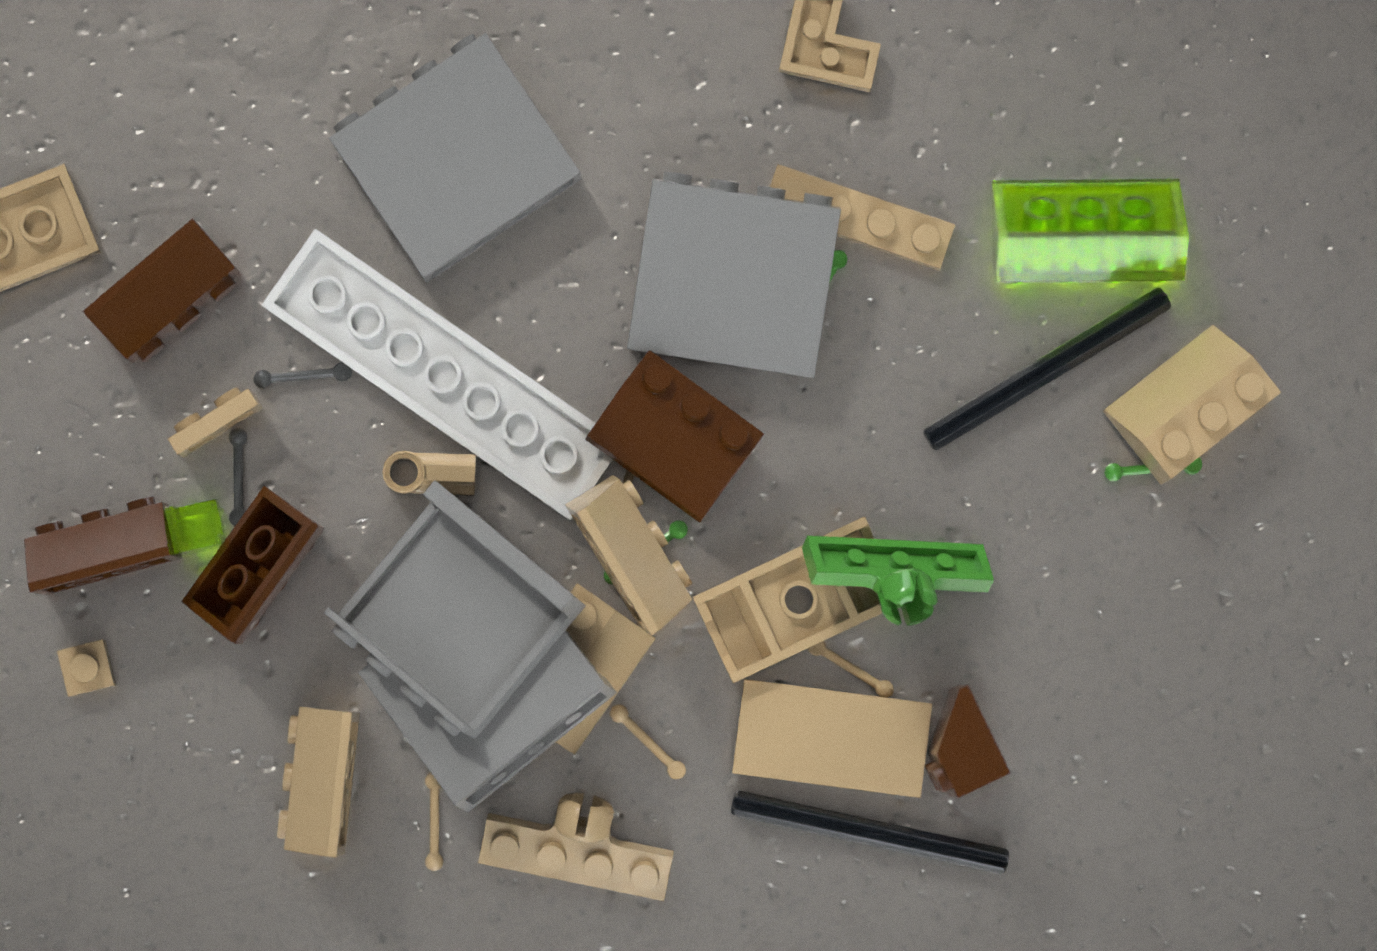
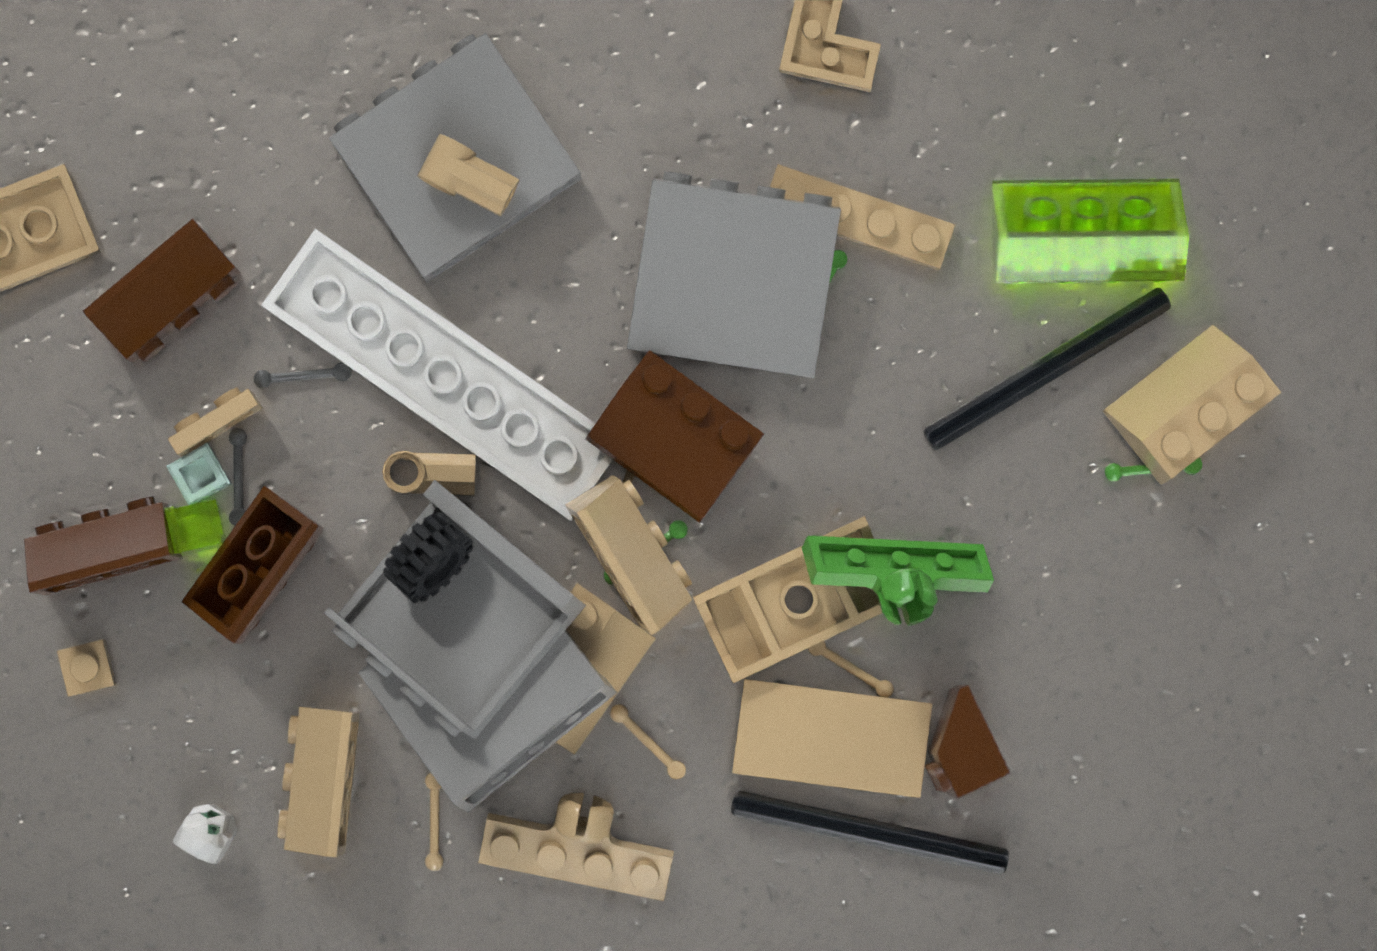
none -> light aqua tile [166,443,232,508]
none -> white rock [172,804,237,864]
none -> black tyre [383,512,473,603]
none -> tan piece [417,134,520,217]

